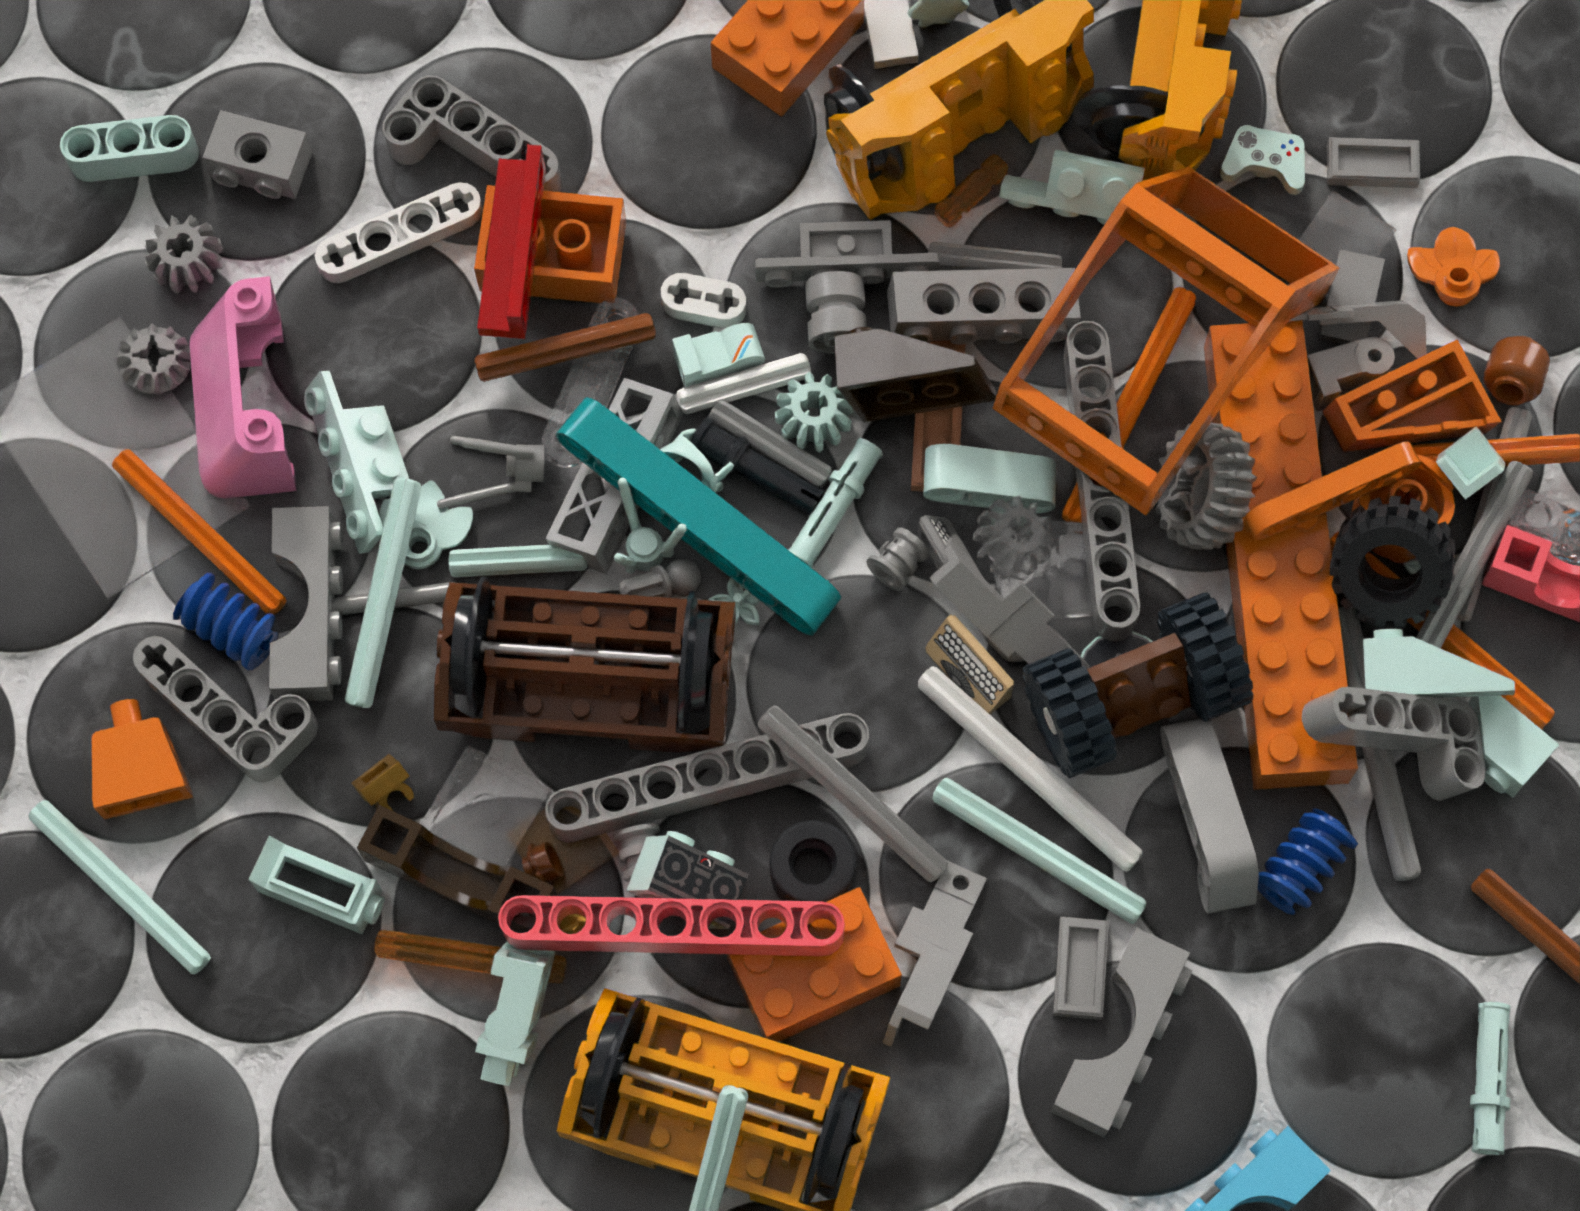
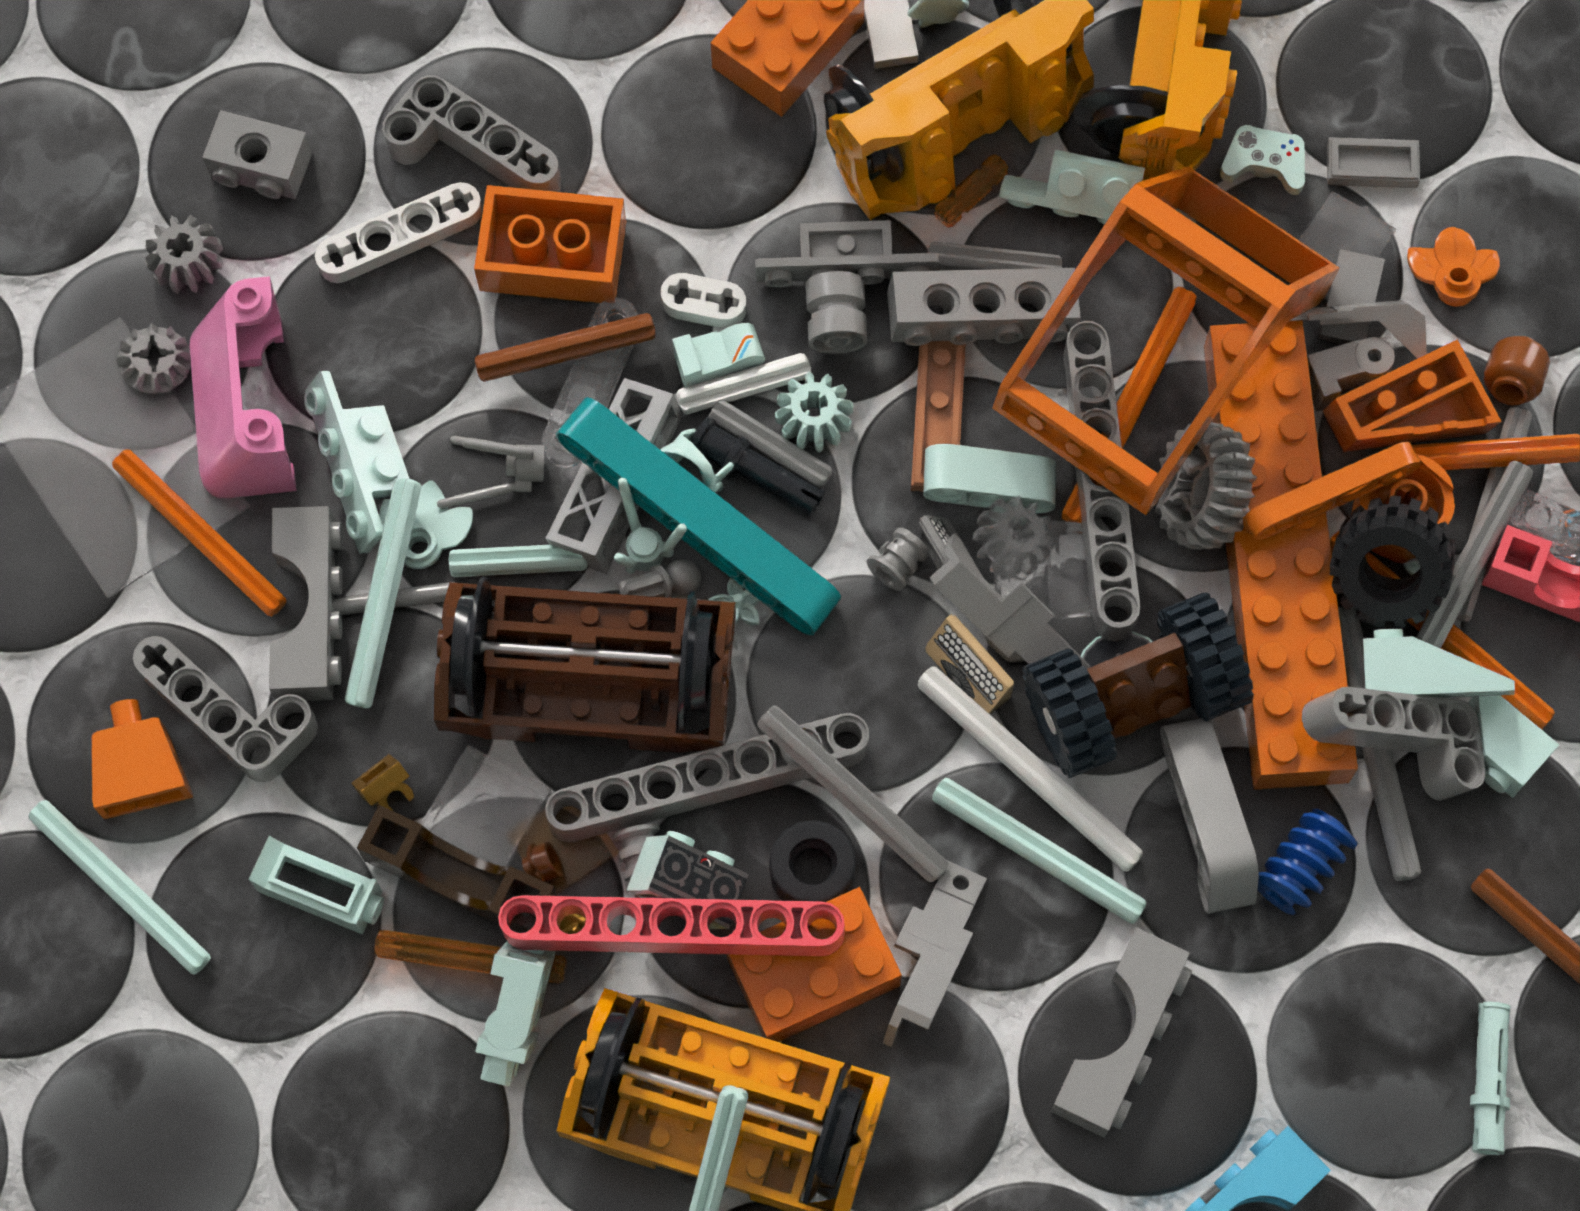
light aqua beam [60,115,199,182] -> none
blue piece [173,572,279,671] -> none
red fence [477,145,546,339] -> none
light aqua pin [788,438,883,568] -> none
dark brown slope [834,327,997,422] -> none
light grey tile [1053,917,1109,1020] -> none
light aqua panel [1436,426,1505,500] -> none

